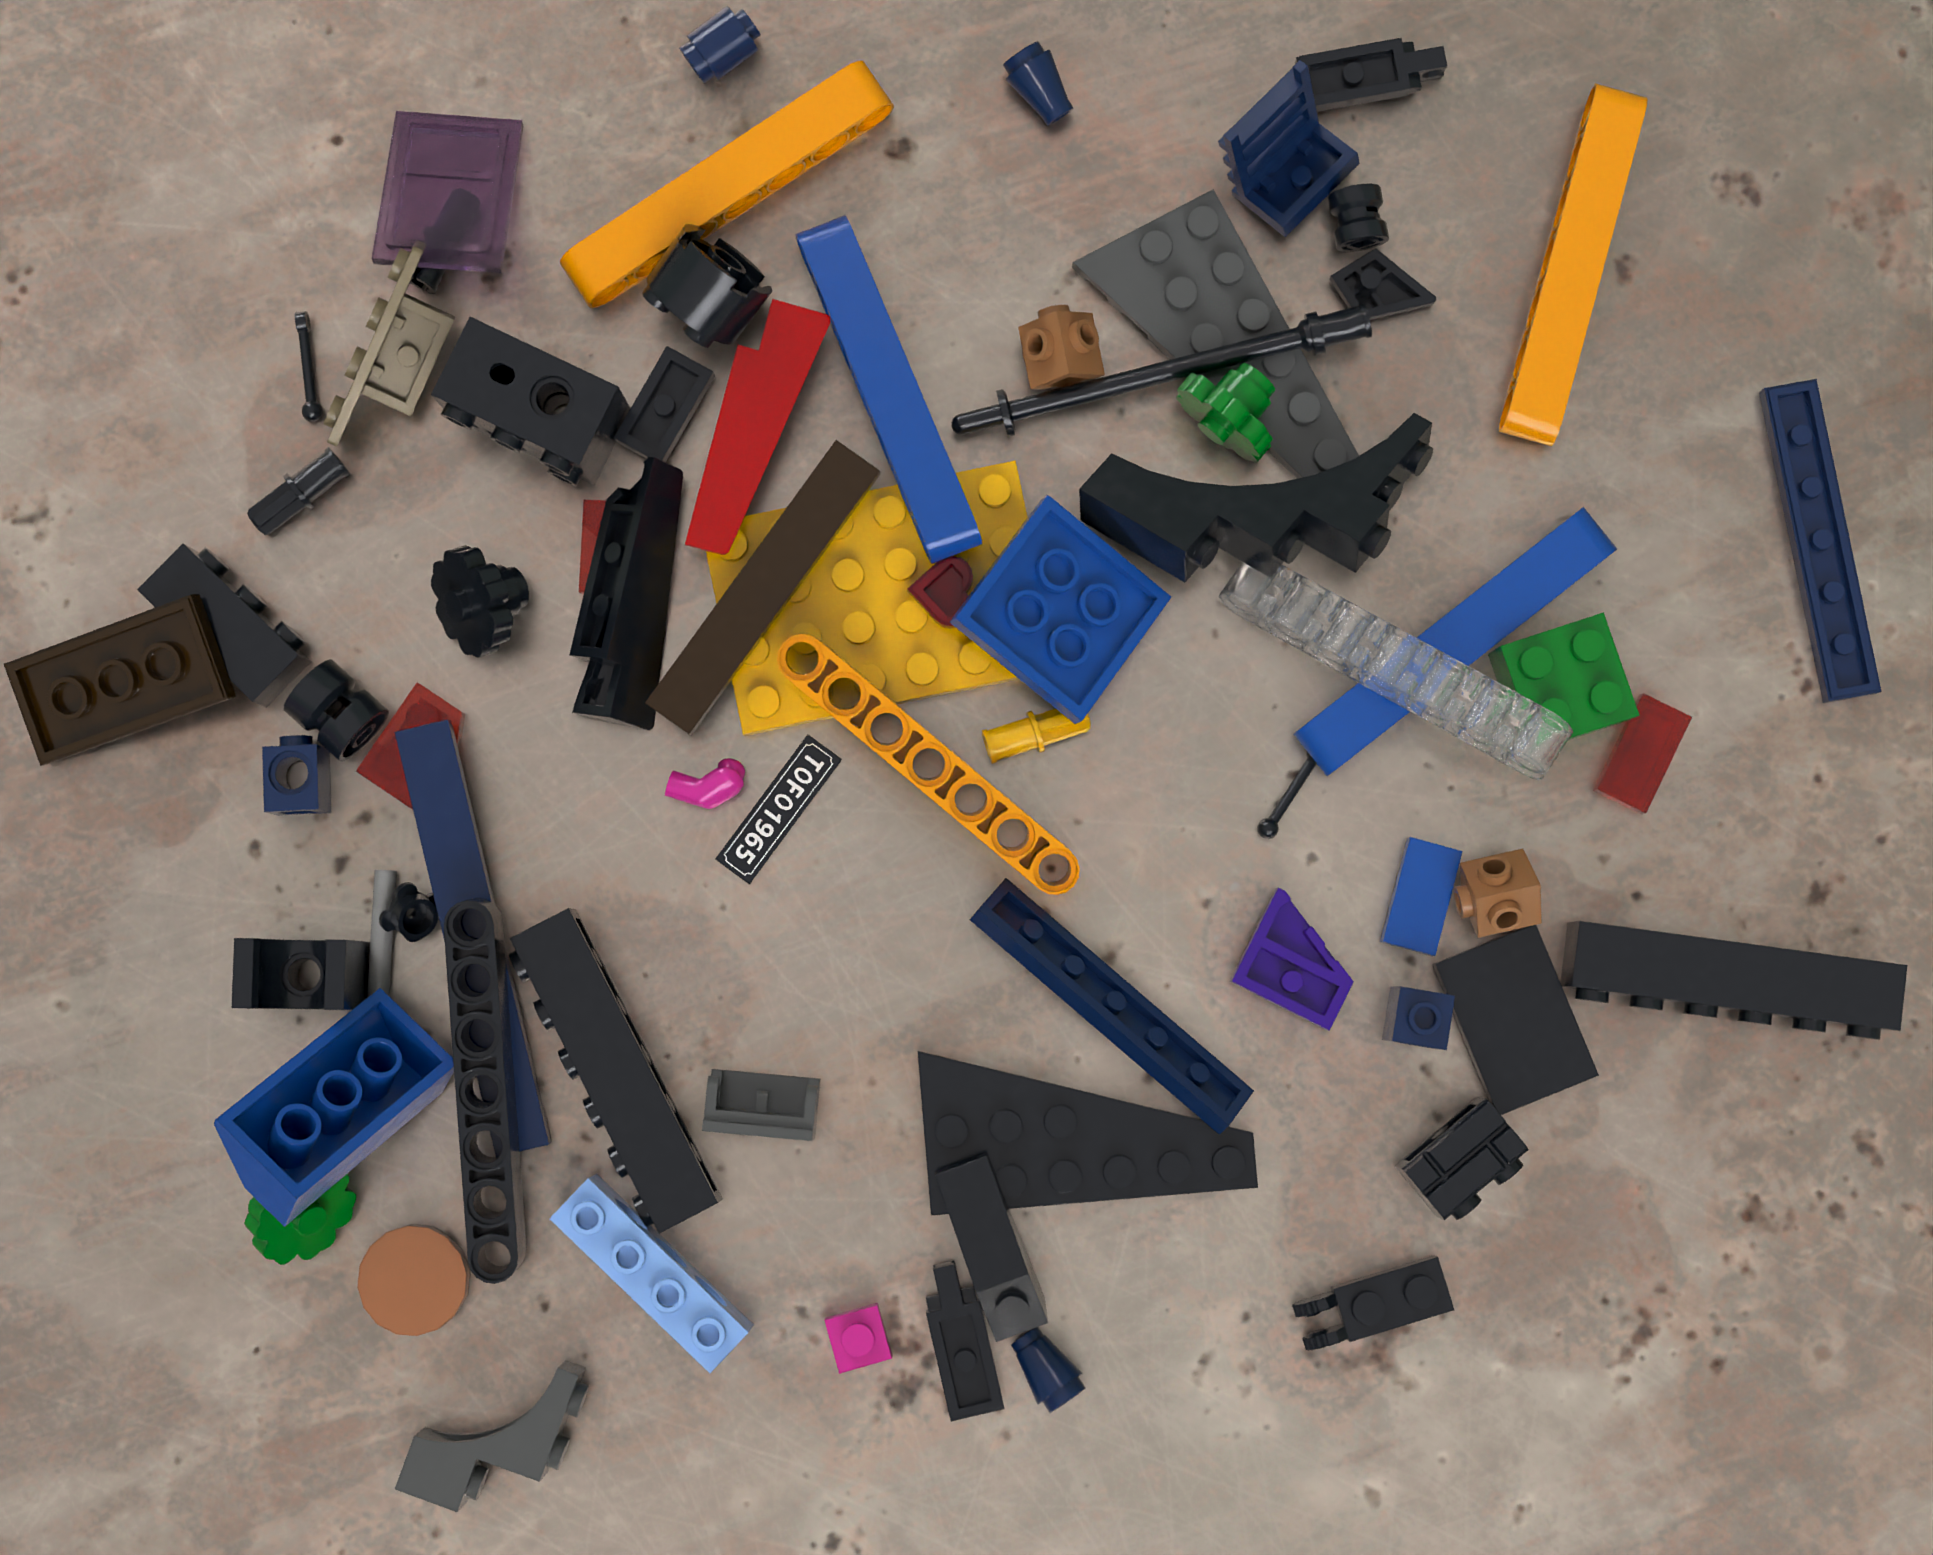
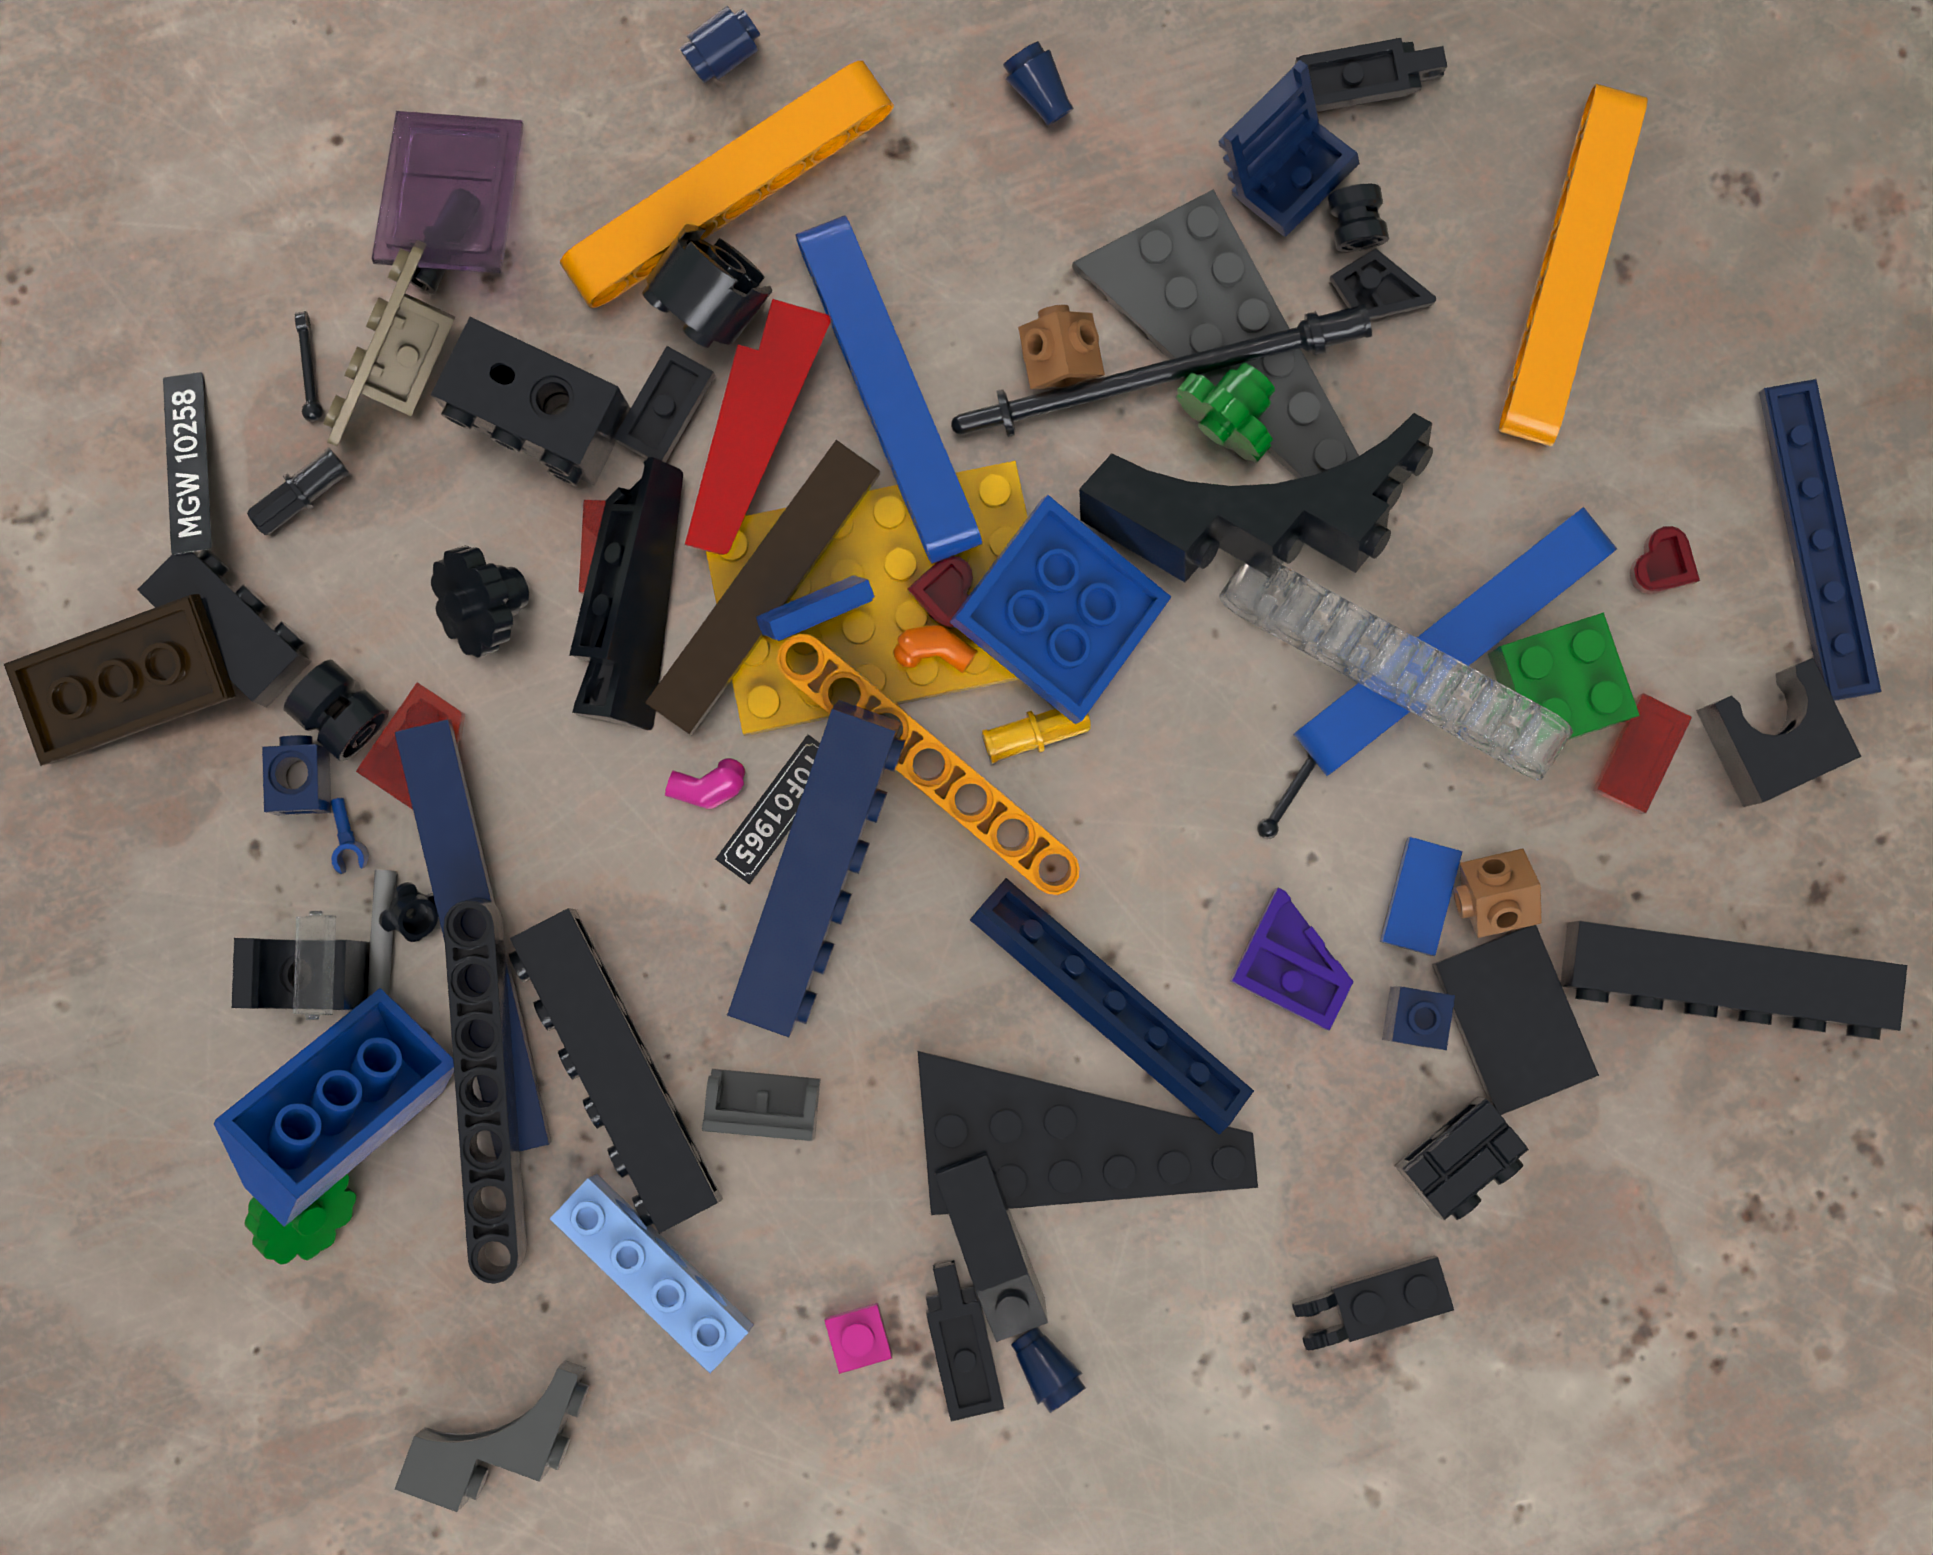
nougat tile [357,1224,470,1336] -> none
none -> black sticker [163,372,212,554]
none -> clear piece [293,911,336,1020]
none -> blue hand [331,798,369,874]
none -> dark blue brick [727,700,905,1037]
none -> blue tile [756,575,875,641]
none -> orange arm [893,625,978,673]
none -> dark red tile [1630,526,1700,594]
none -> black piece [1696,658,1862,807]

